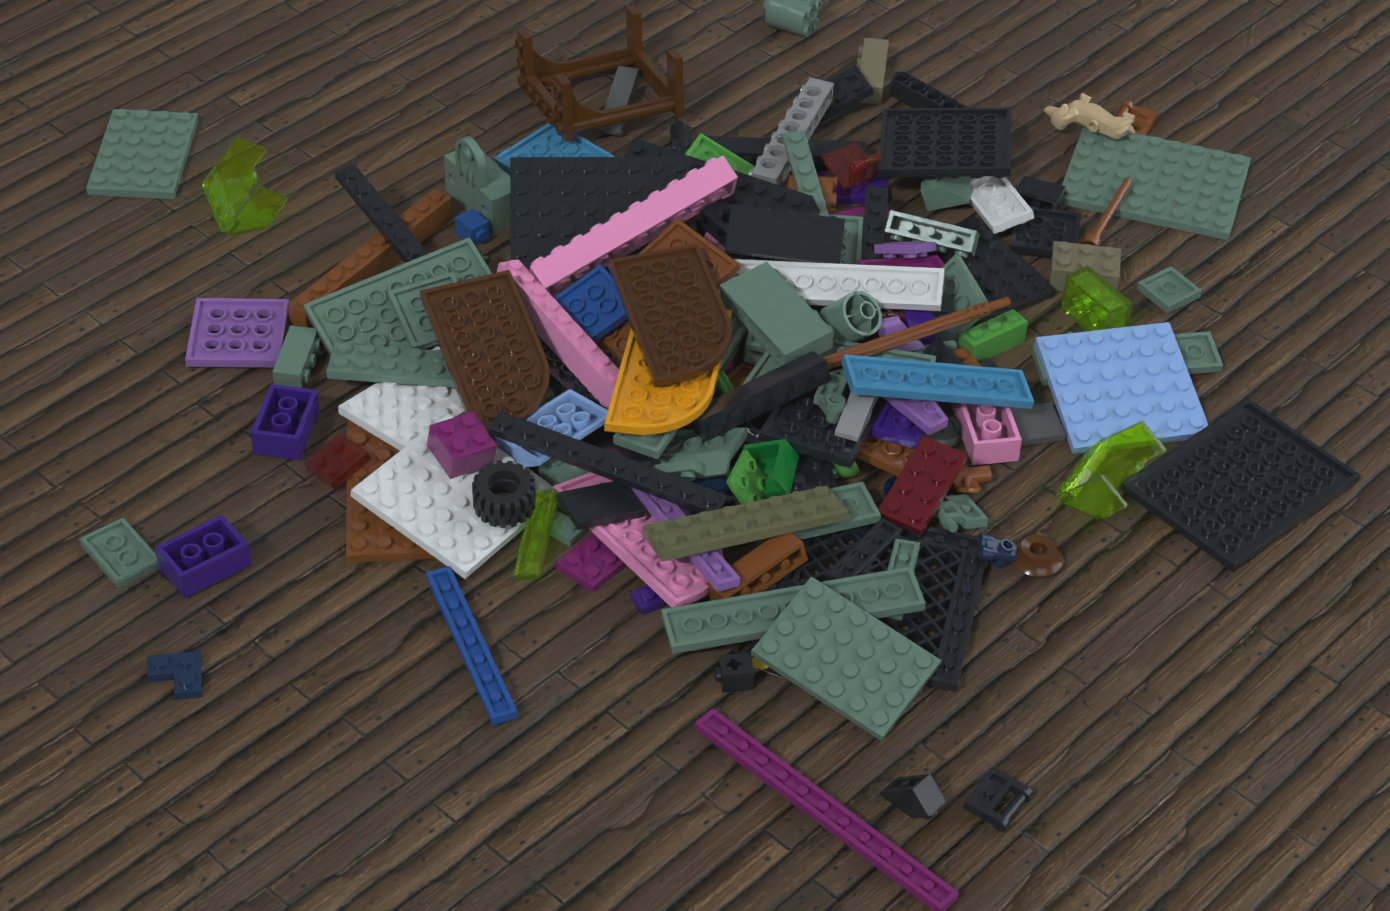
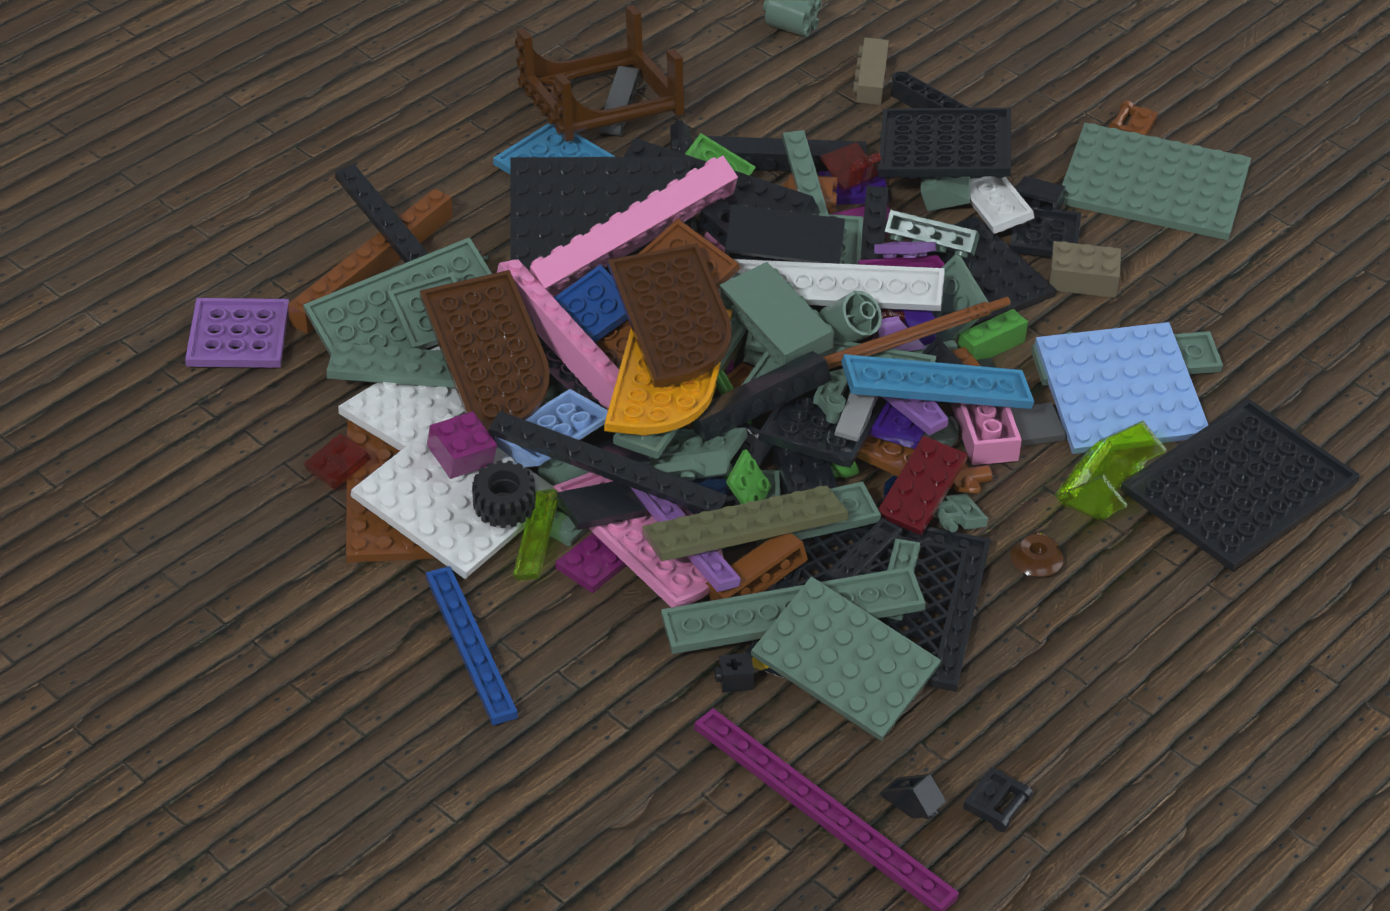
sand green tile [79,517,159,589] -> none
sand green plate [86,109,198,200] -> none
dark blue plate [147,651,202,700] -> none
dark purple brick [155,515,251,598] -> none
clear neon green windscreen [203,136,288,235] -> none
dark purple brick [251,384,320,460] -> none
sand green brick [273,325,322,388] -> none
sand green brick [444,136,510,235] -> none
blue brick [455,209,490,246] -> none
dark purple plate [631,586,665,615] -> none
green panel [743,439,799,498] -> none
light grey brick [749,77,834,186] -> none
black plate [819,64,874,124] -> none
dark blue plate [977,533,1018,568] -> none
tan animal [1044,93,1135,140] -> none
clear neon green brick [1061,265,1133,331] -> none
dark orange piece [1081,177,1132,246] -> none
sand green plate [1137,266,1202,313] -> none

